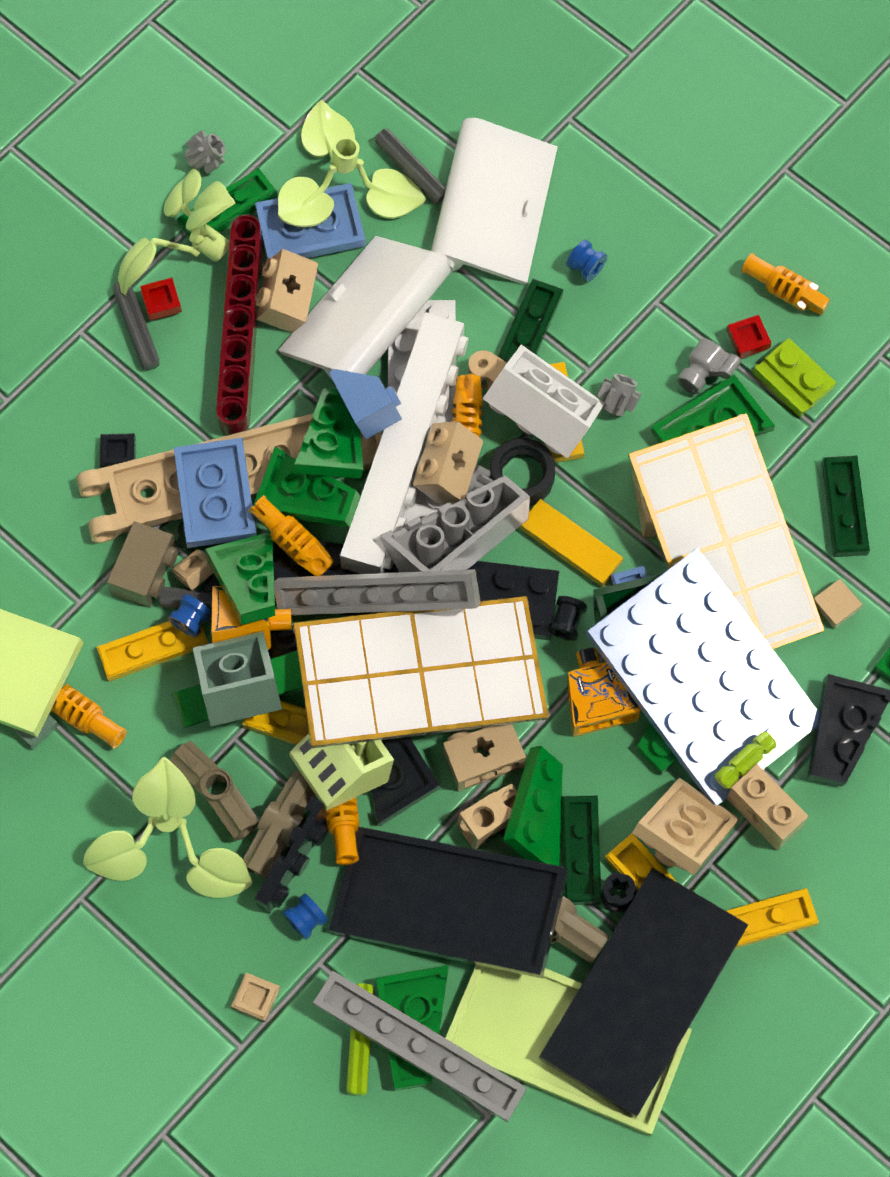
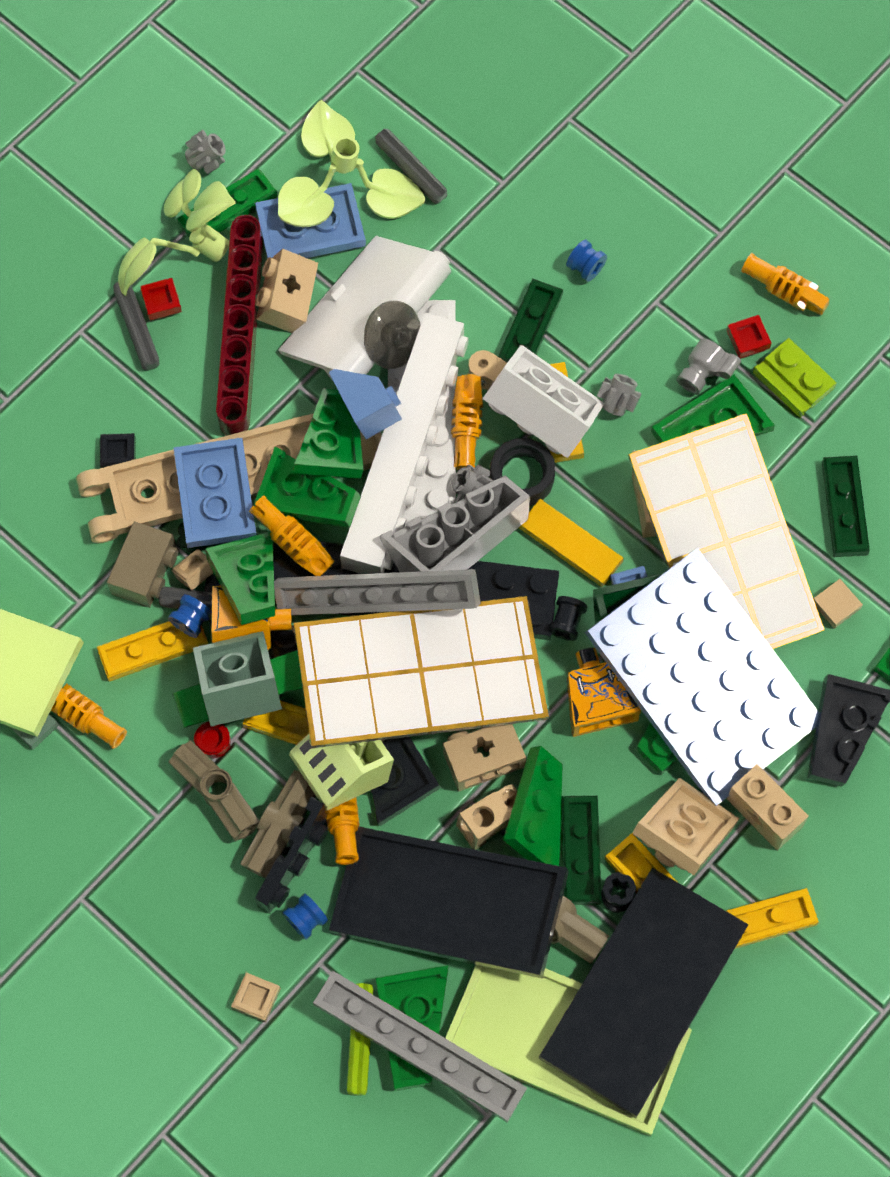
yellowish green plant [83,757,253,898] -> none
tan brick [413,421,483,504] -> none
white door [431,118,557,285] -> none
lime axle [715,732,777,789] -> none
none -> red tile [194,721,231,759]
none -> clear smoke dish [364,300,421,369]

